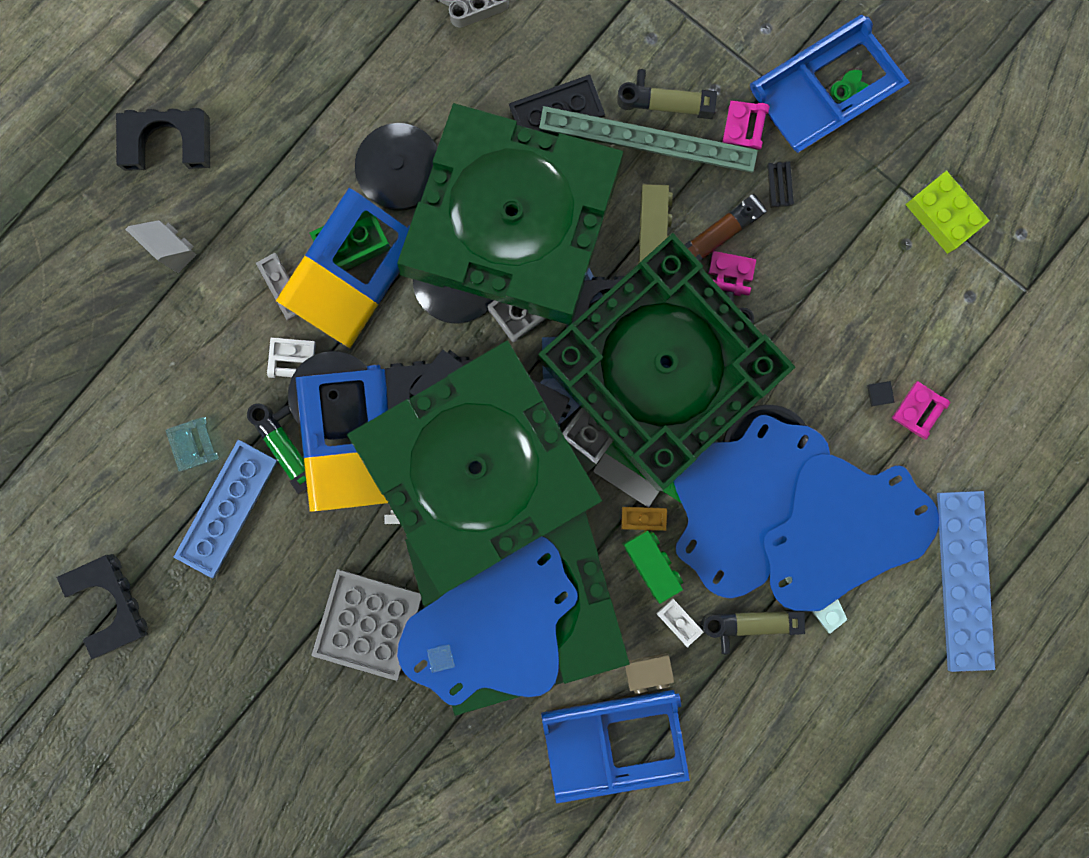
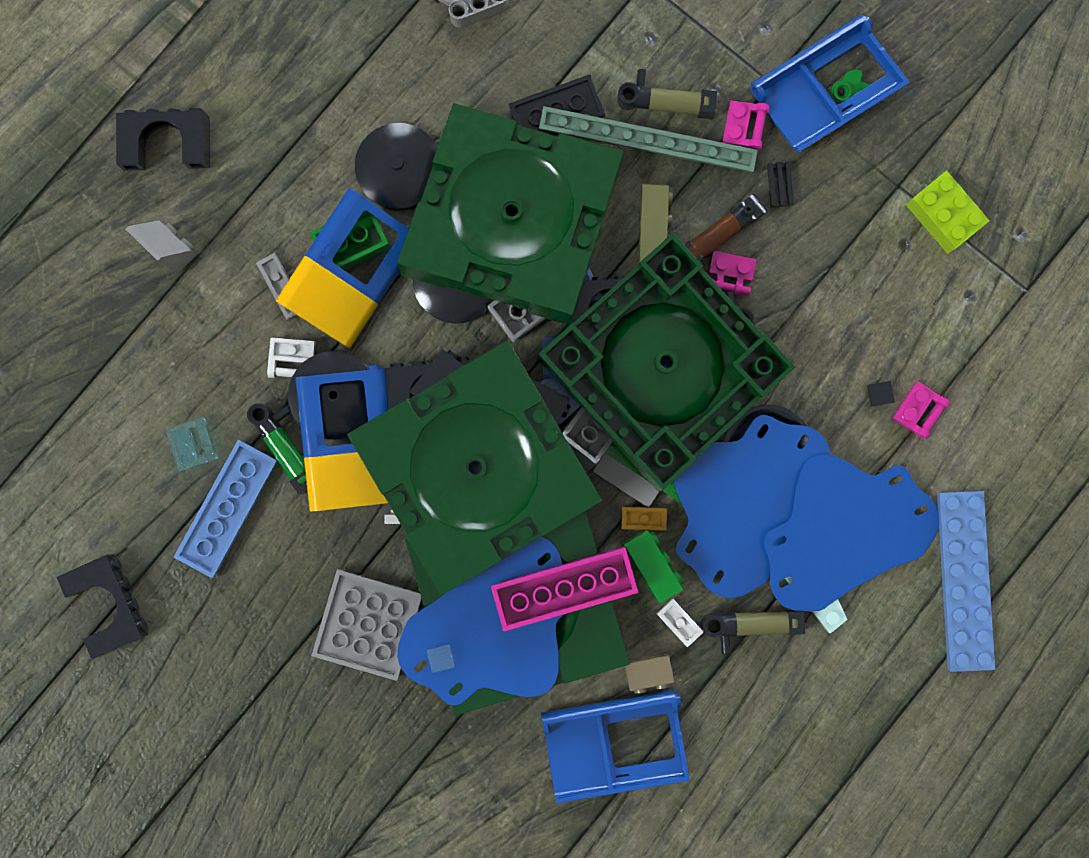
none -> dark pink brick [491,547,638,631]

